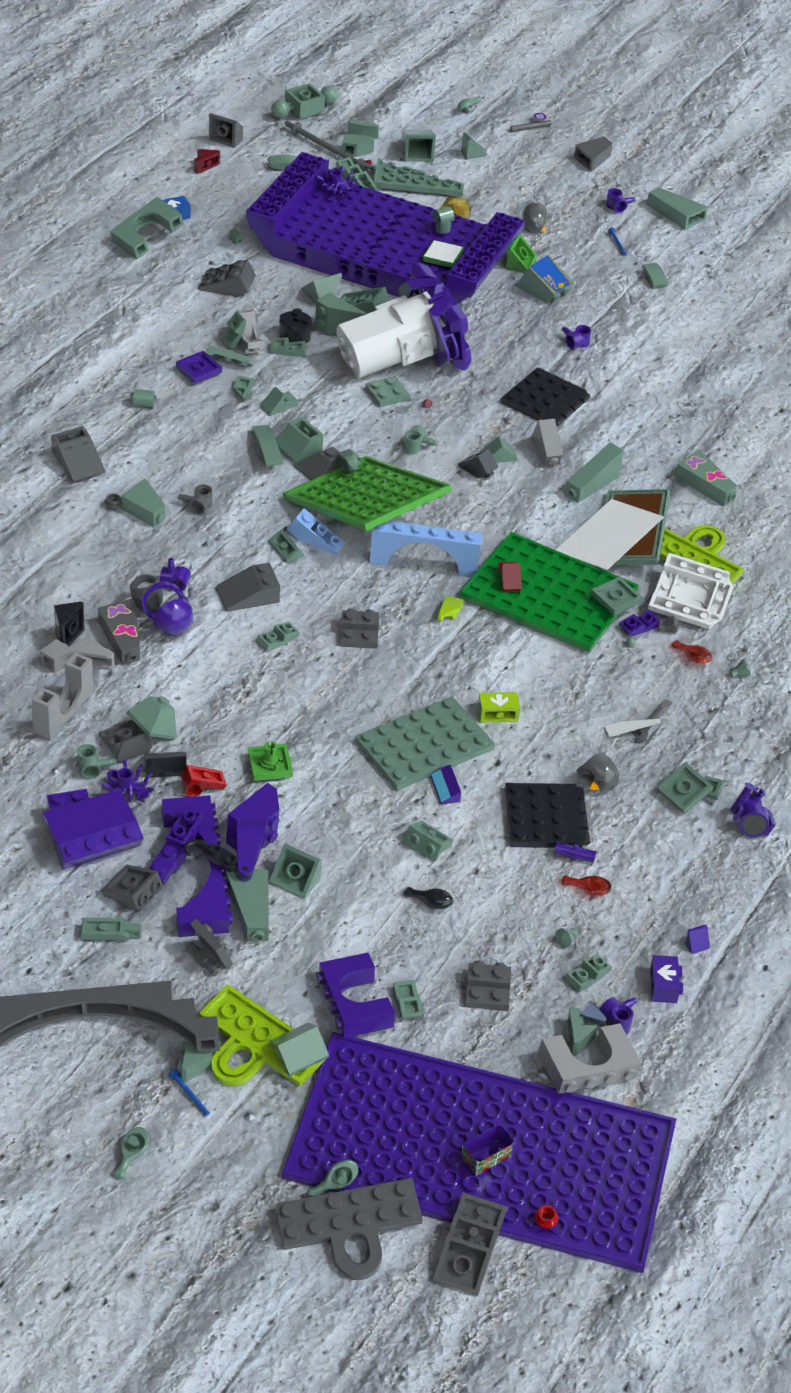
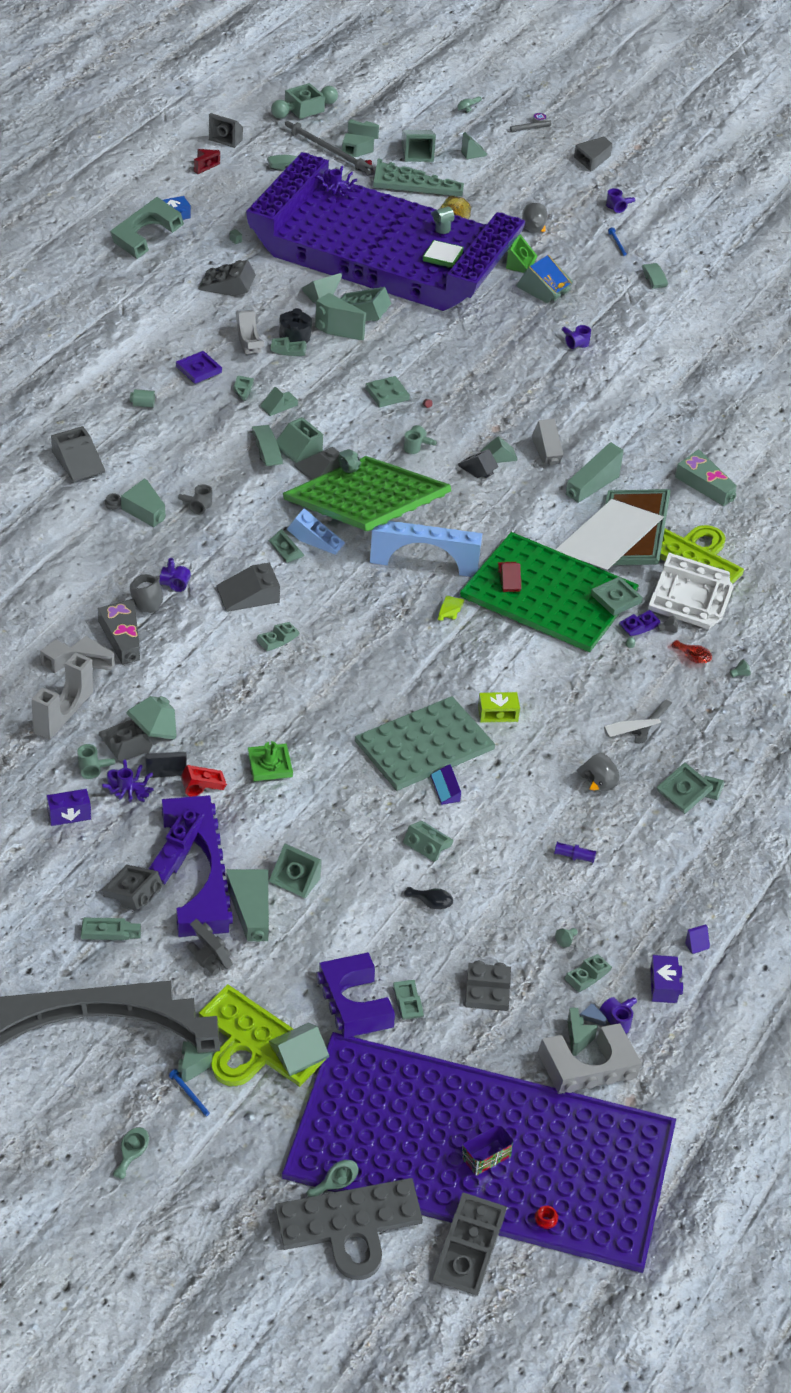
dark purple slope [42,789,144,870] -> none
black slope [54,601,85,646] -> none
dark purple piece [140,581,194,635] -> none
dark purple slope [183,783,280,881] -> none
sand green plate [206,346,254,366] -> none
sand green slope [222,311,246,349] -> none
sand green slope [336,157,379,192] -> none
white piece [336,263,472,379] -> none
dark grey plate [340,608,379,649] -> none
black hinge [501,367,590,427] -> none
black hinge [505,783,591,848] -> none
clear red piece [561,875,612,896] -> none
sand green slope [647,188,708,229] -> none
dark purple piece [730,782,775,837] -> none

